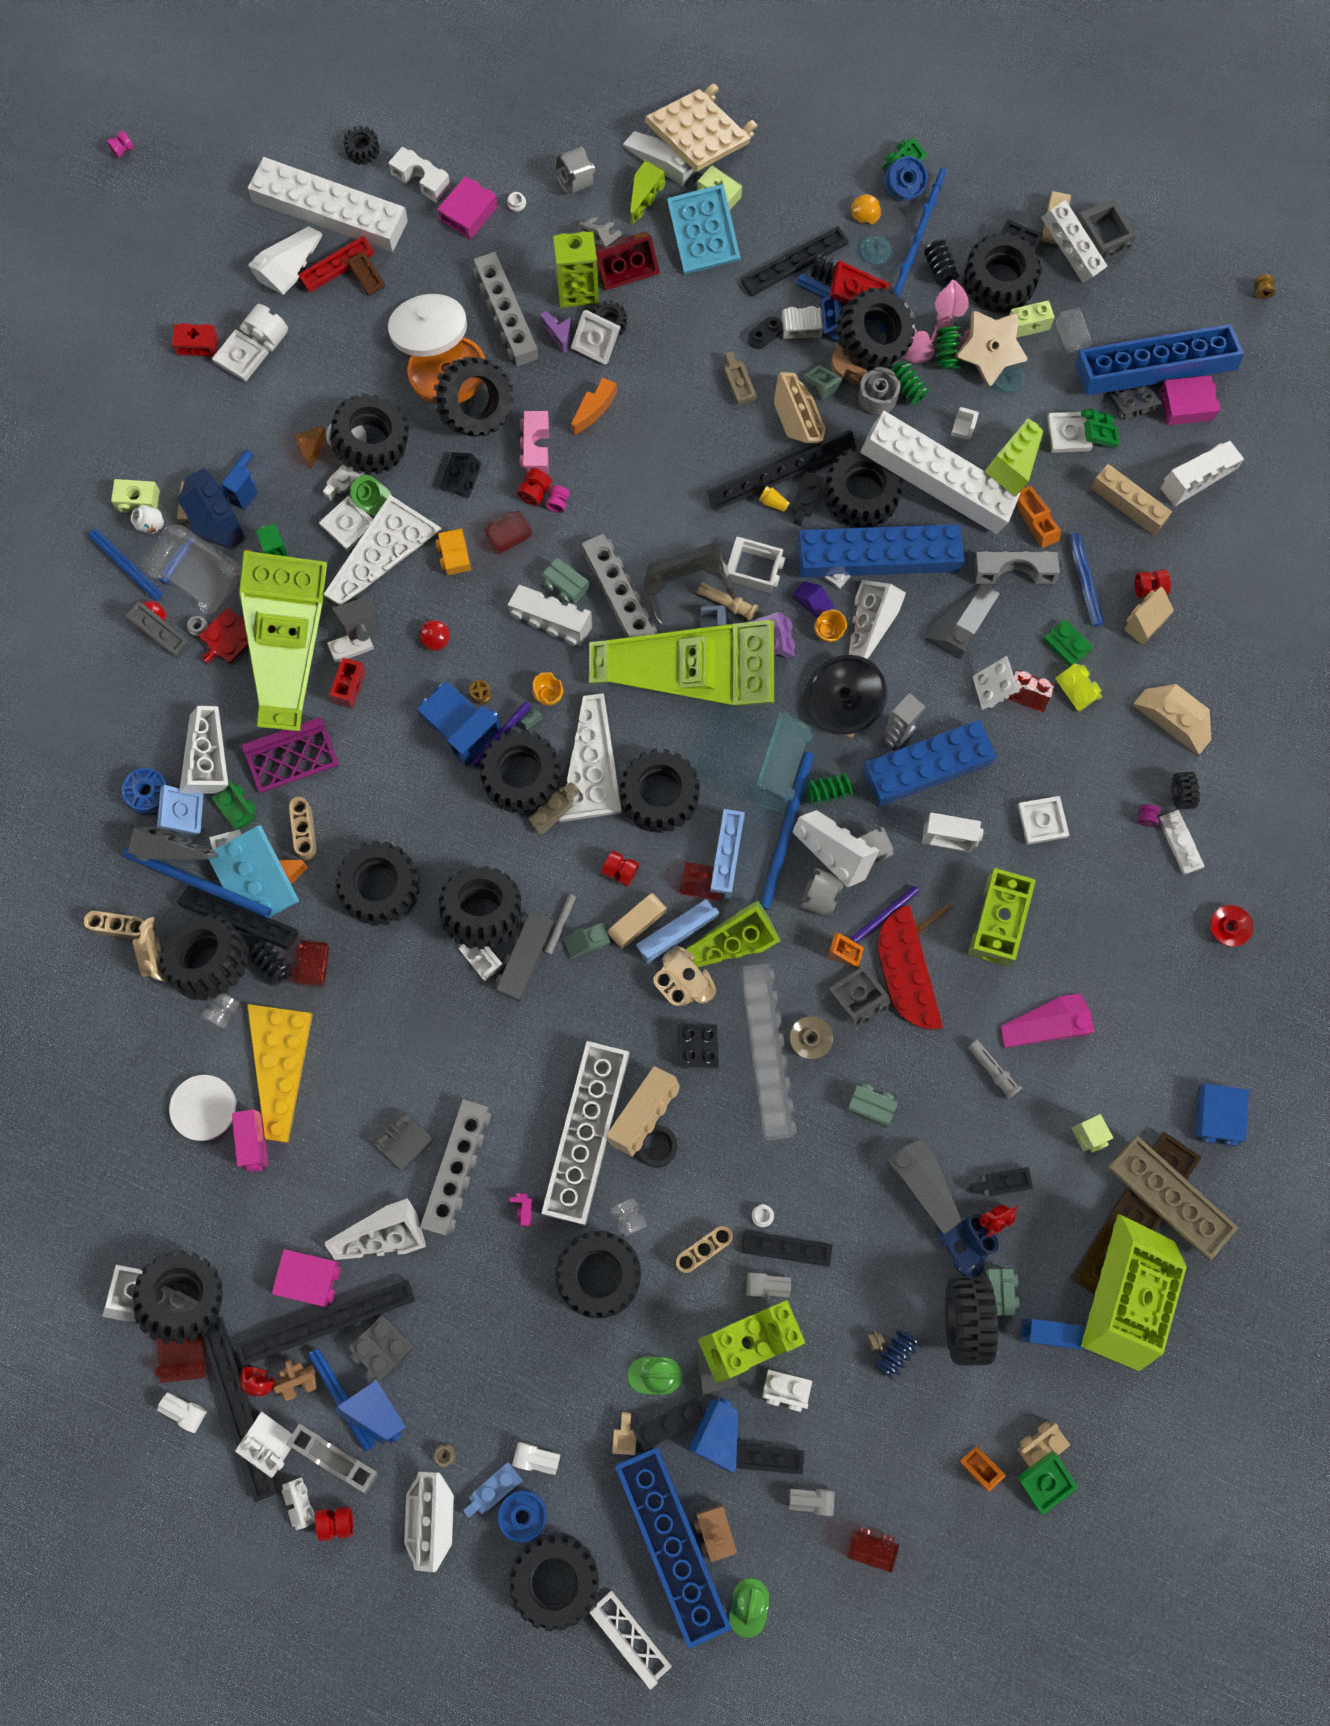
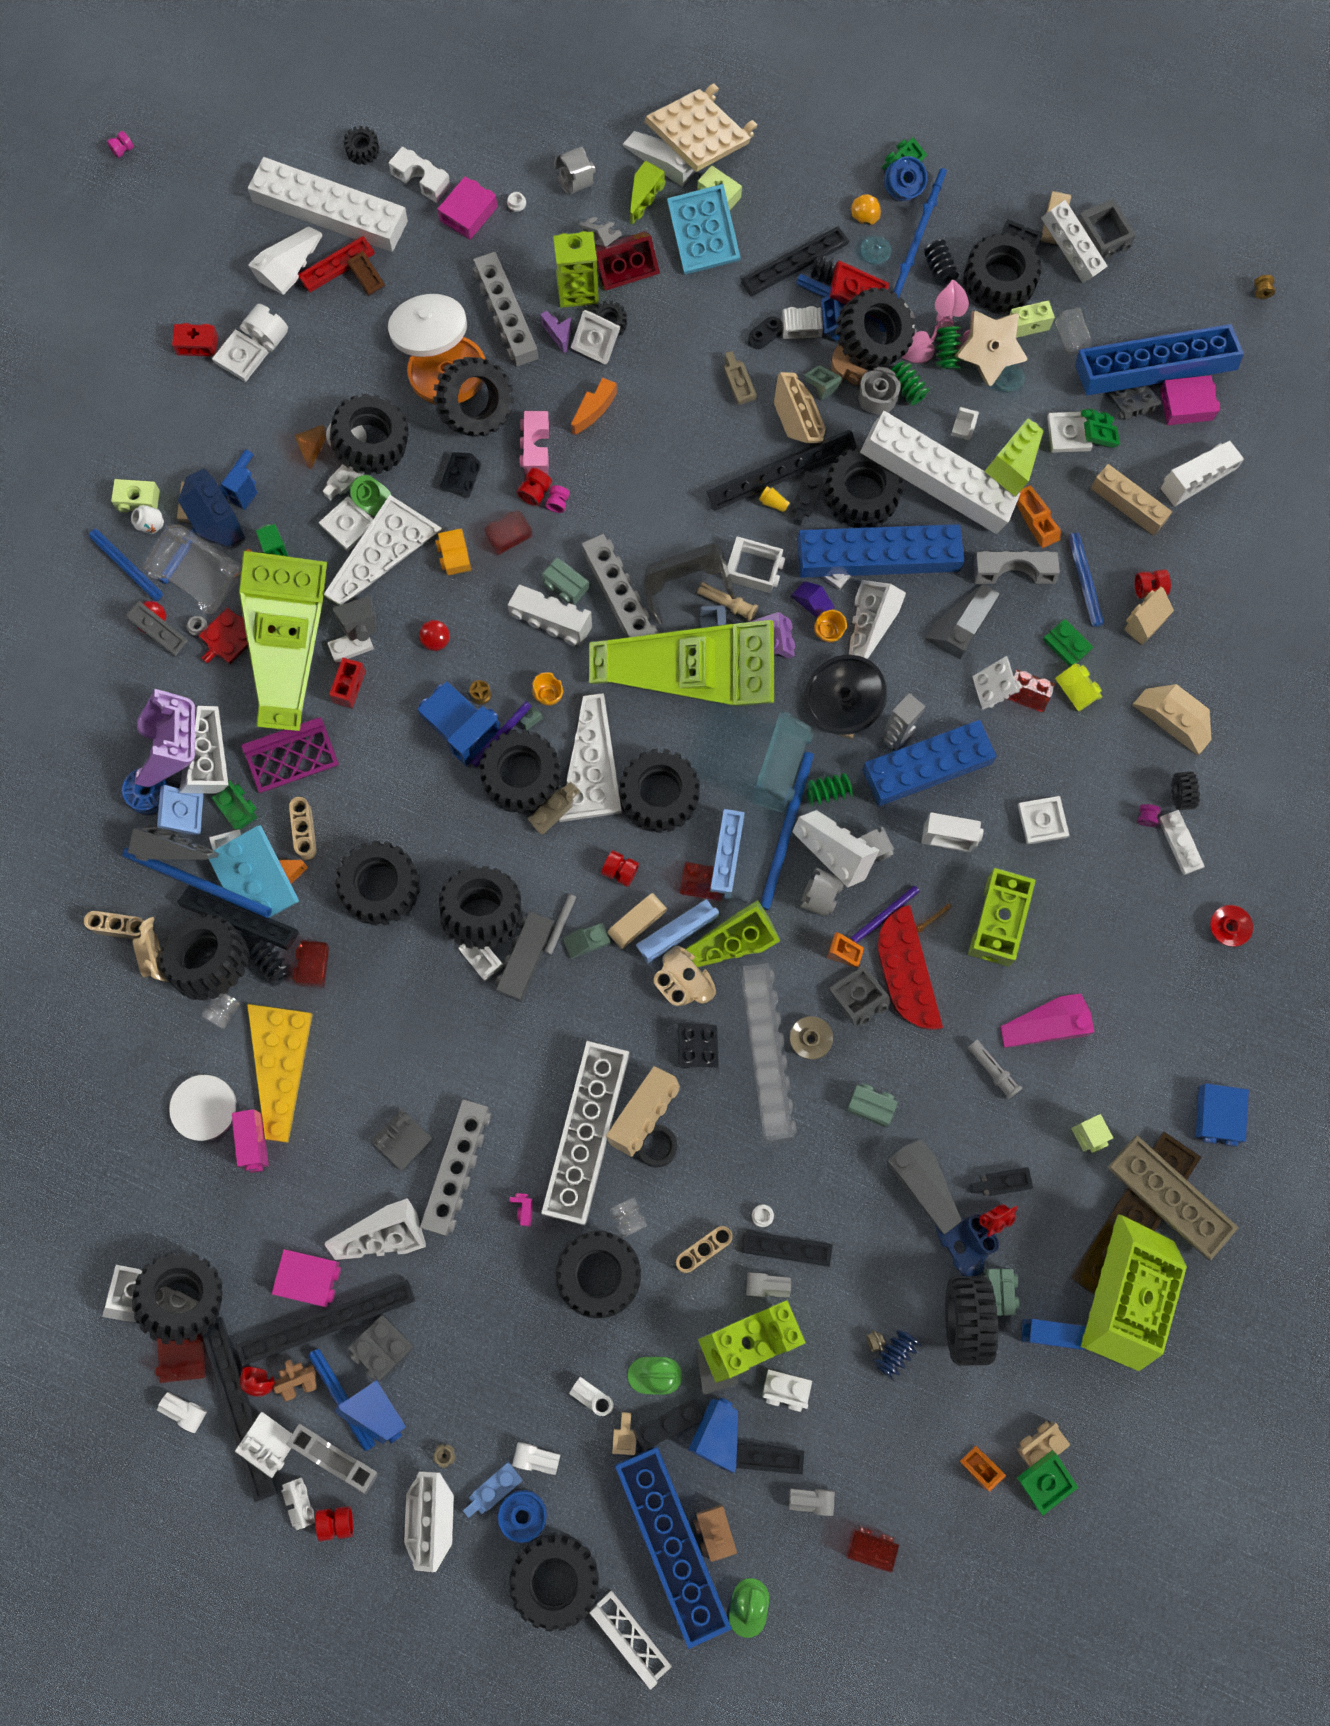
none -> medium lavender windscreen [135,689,195,787]
none -> white piece [569,1377,614,1416]

